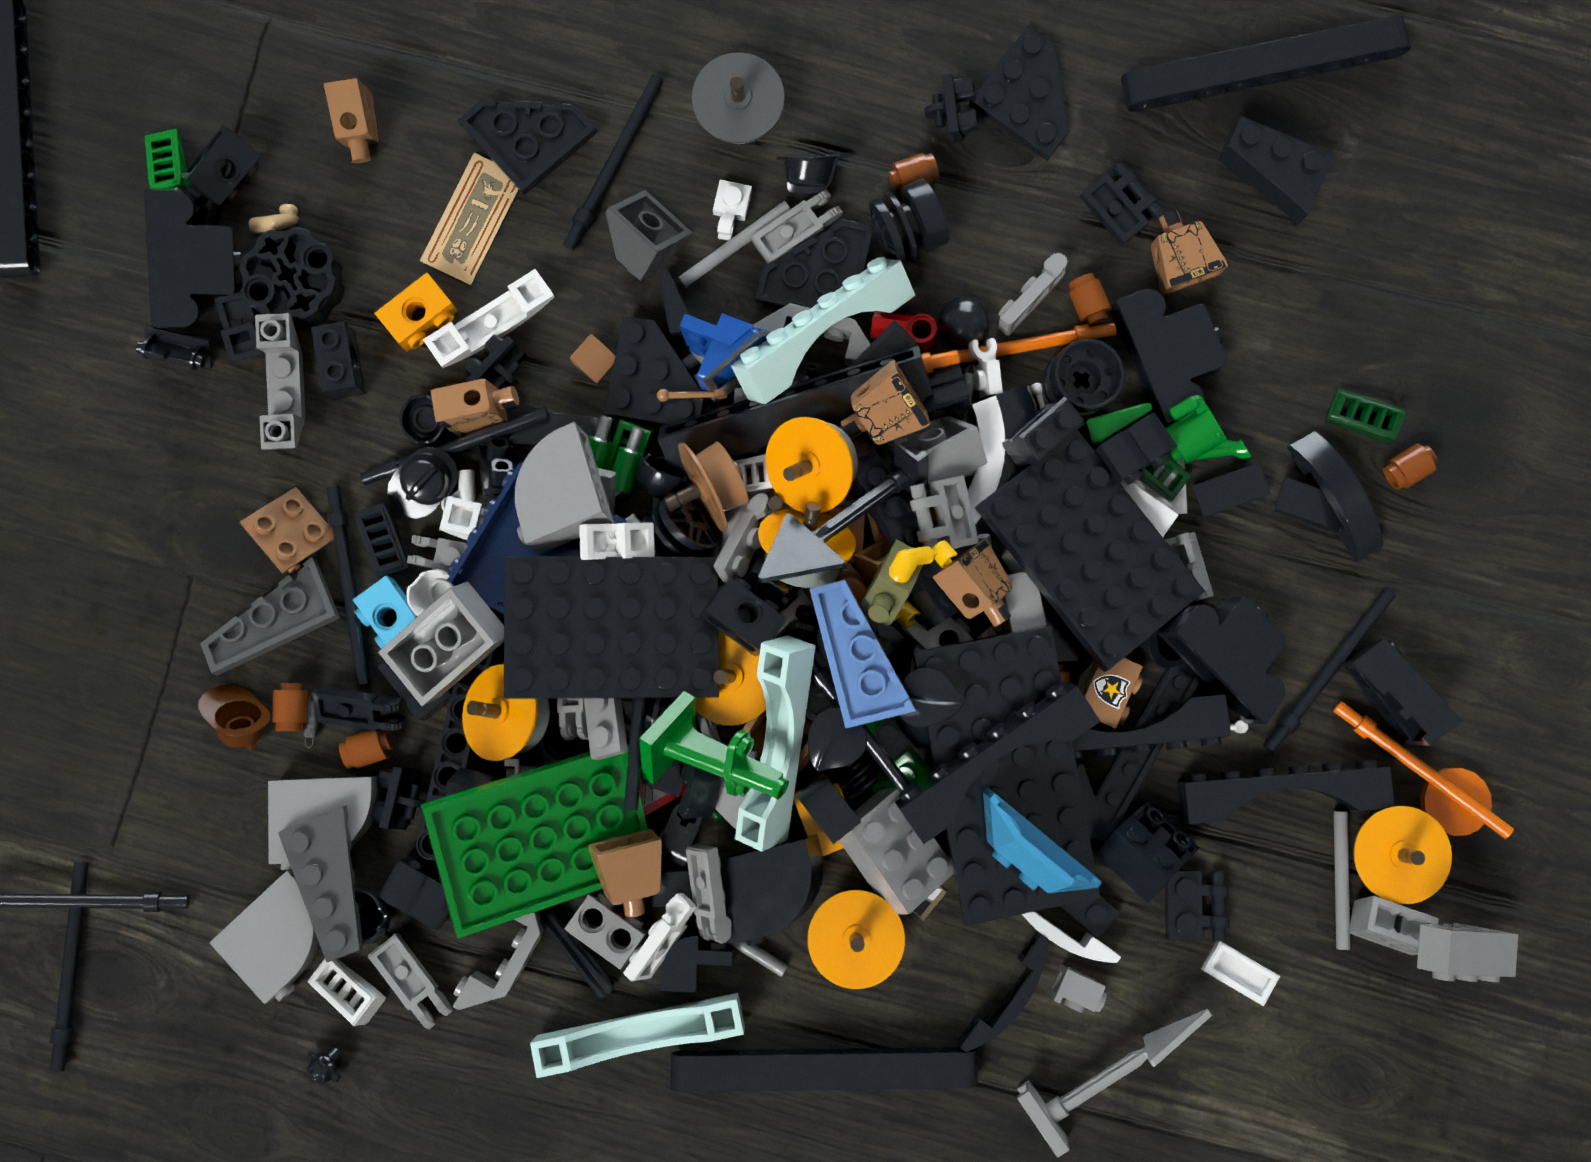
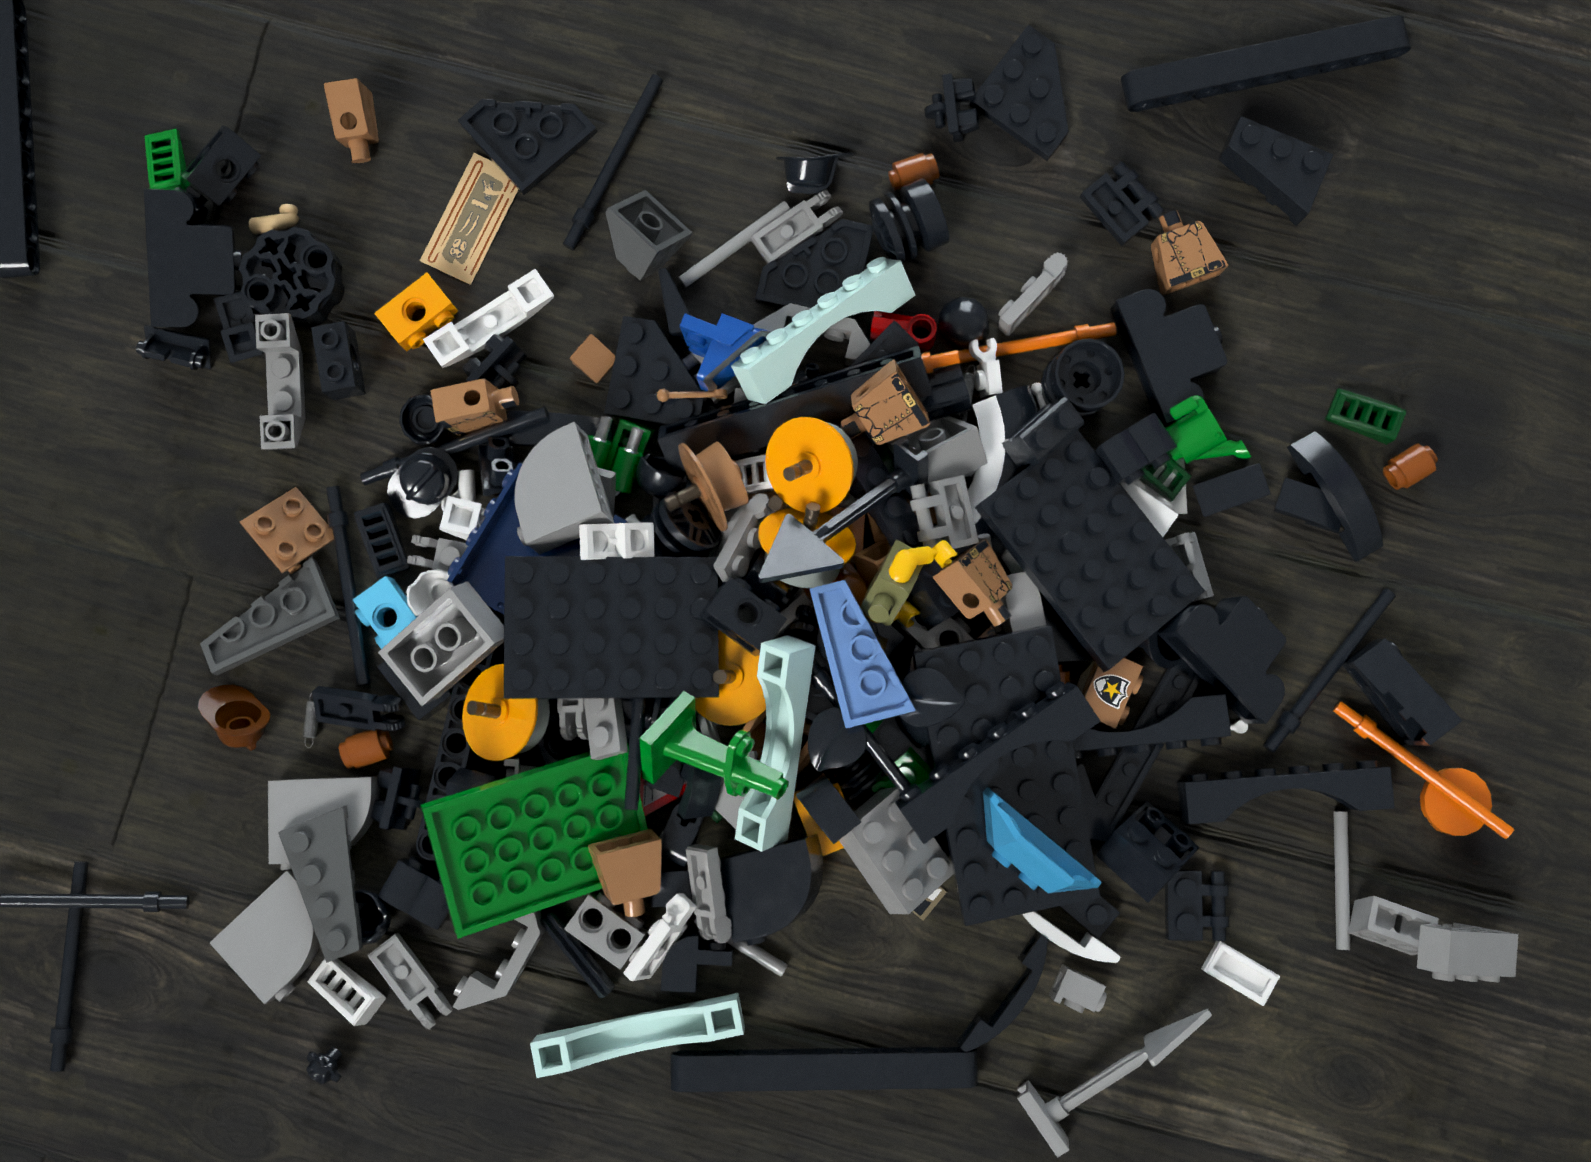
dark orange brick [272,683,309,731] -> none
dark grey piece [692,52,784,144] -> none
white plate [713,180,752,241] -> none
light orange piece [808,890,905,989] -> none
dark orange brick [1069,273,1112,326] -> none
green slope [1080,403,1152,448] -> none
light orange piece [1354,806,1452,904] -> none

